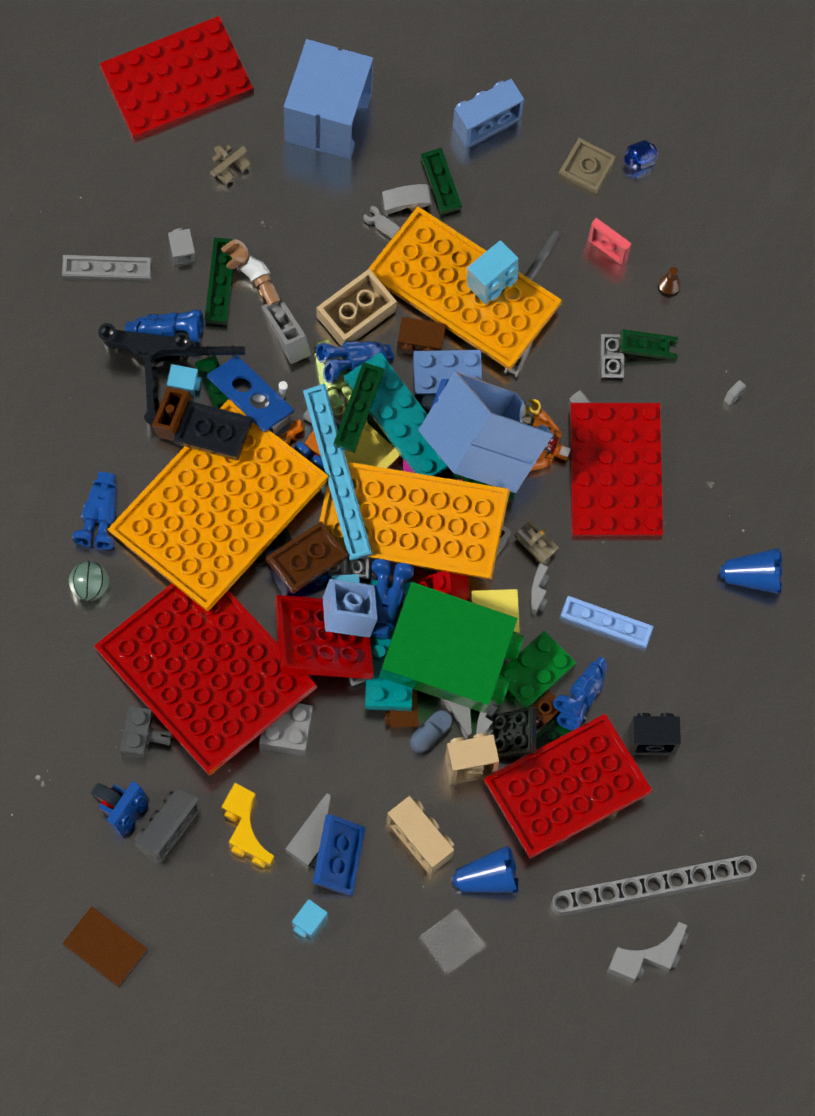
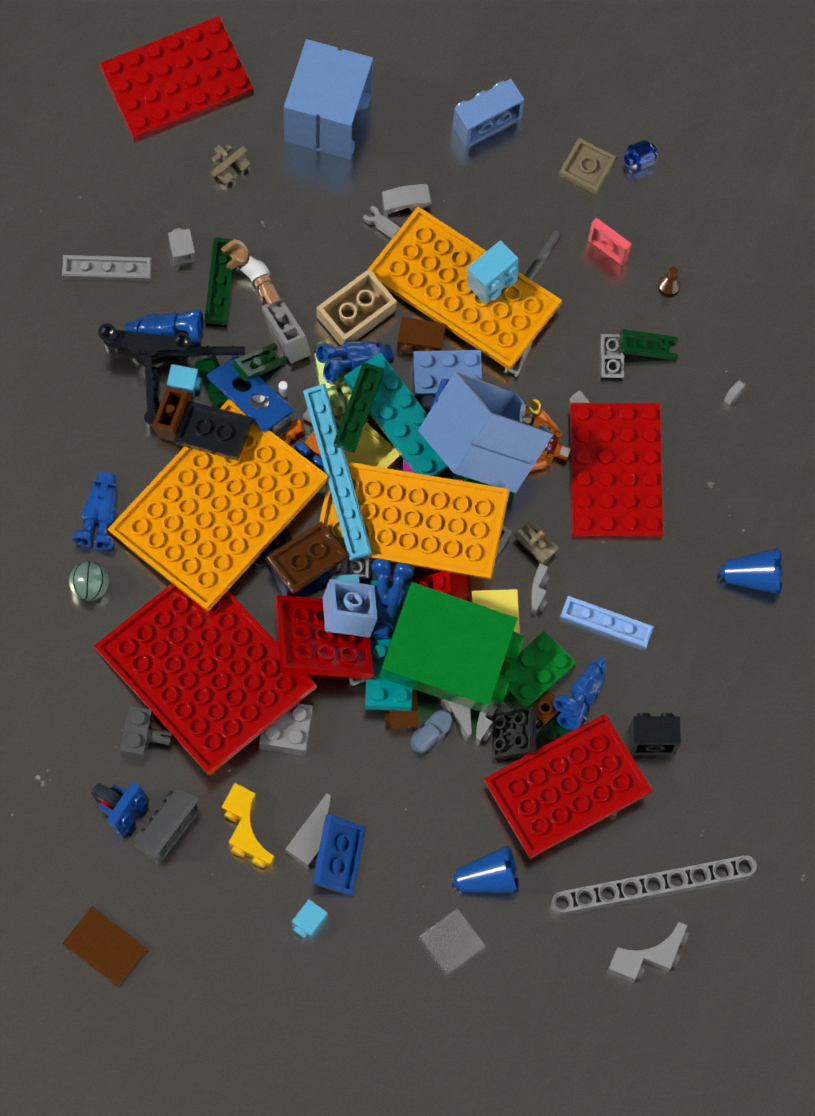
tan brick [387,796,454,876] -> none
dark green plate [421,148,462,215] -> none
tan brick [445,733,499,786] -> none
none -> dark green hinge [231,343,288,381]

